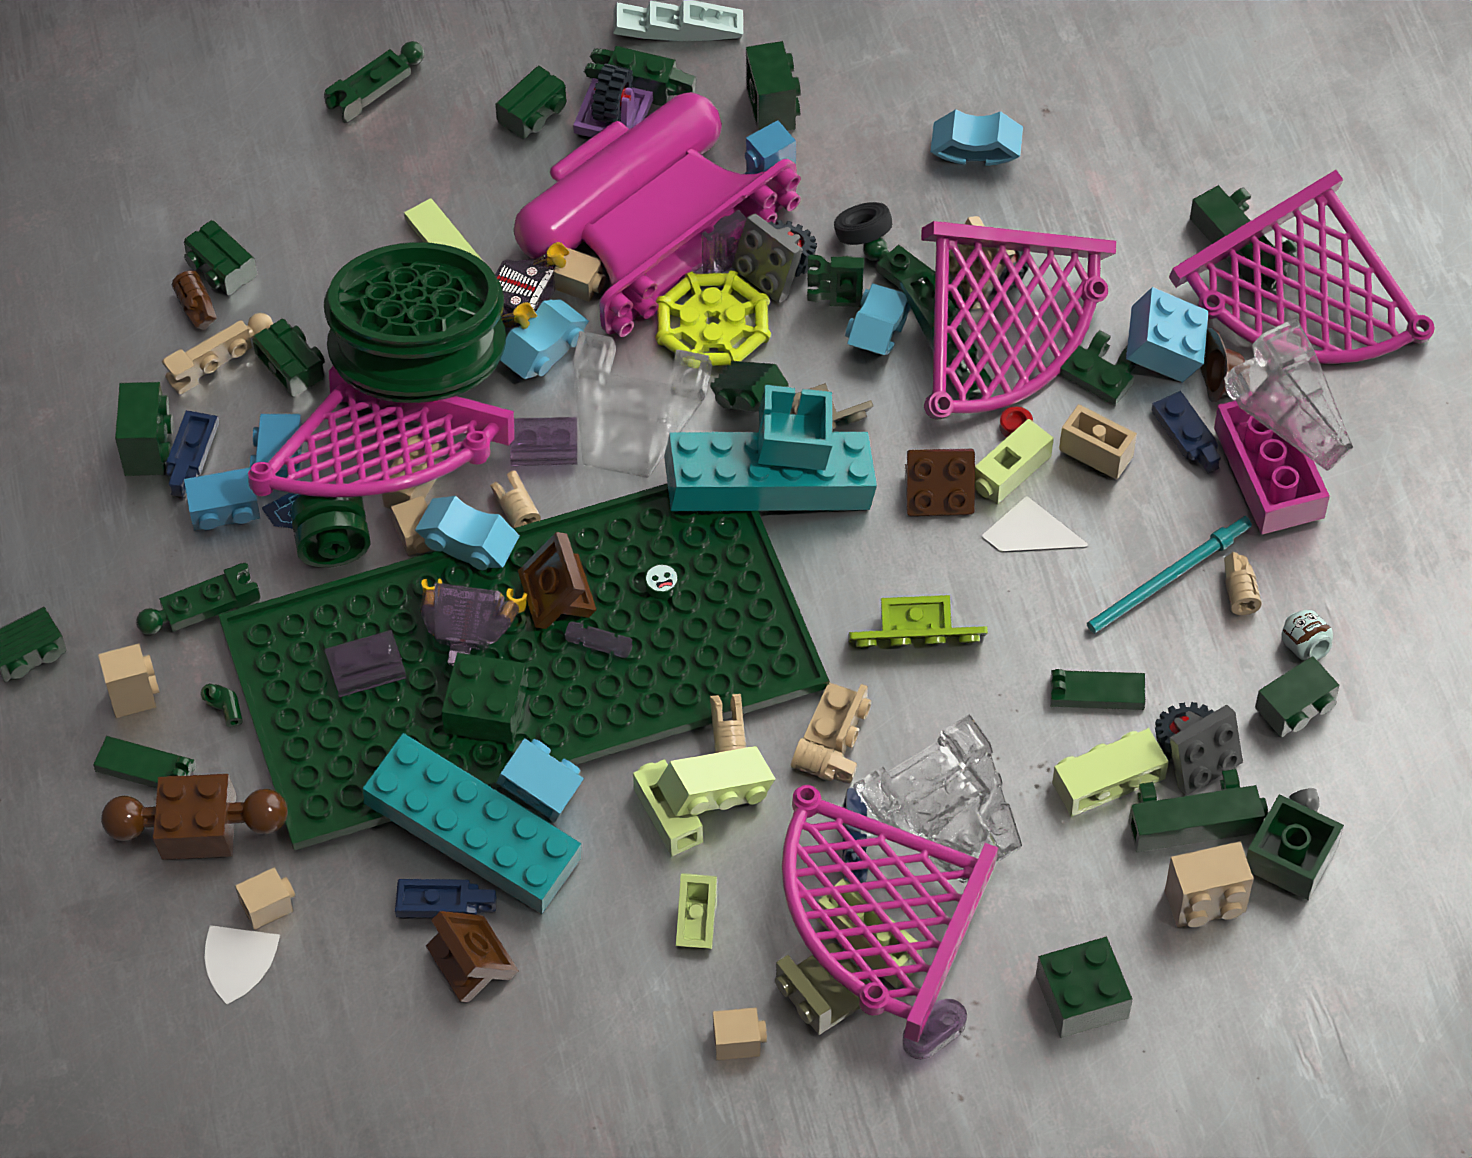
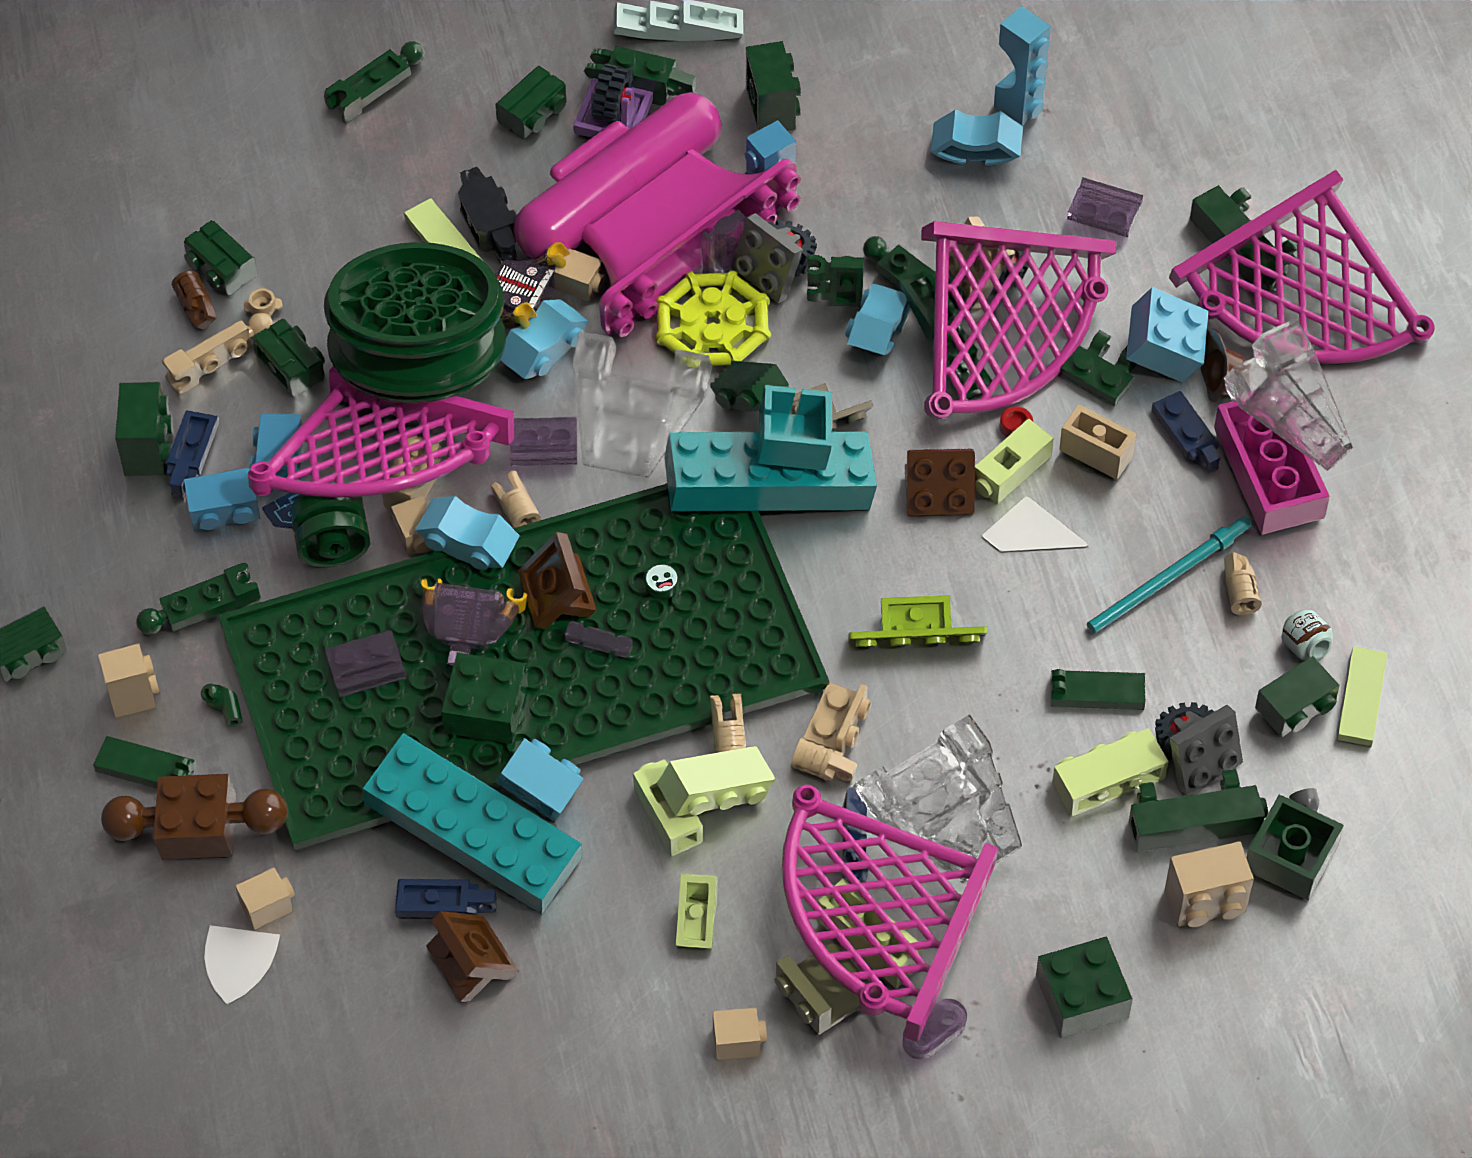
black tyre [834,202,893,245] -> none
none -> tan plate [243,288,283,316]
none -> black hinge [458,167,517,264]
none -> medium azure arch [994,6,1051,126]
none -> clear purple plate [1067,177,1144,238]
none -> yellowish green tile [1337,646,1388,747]

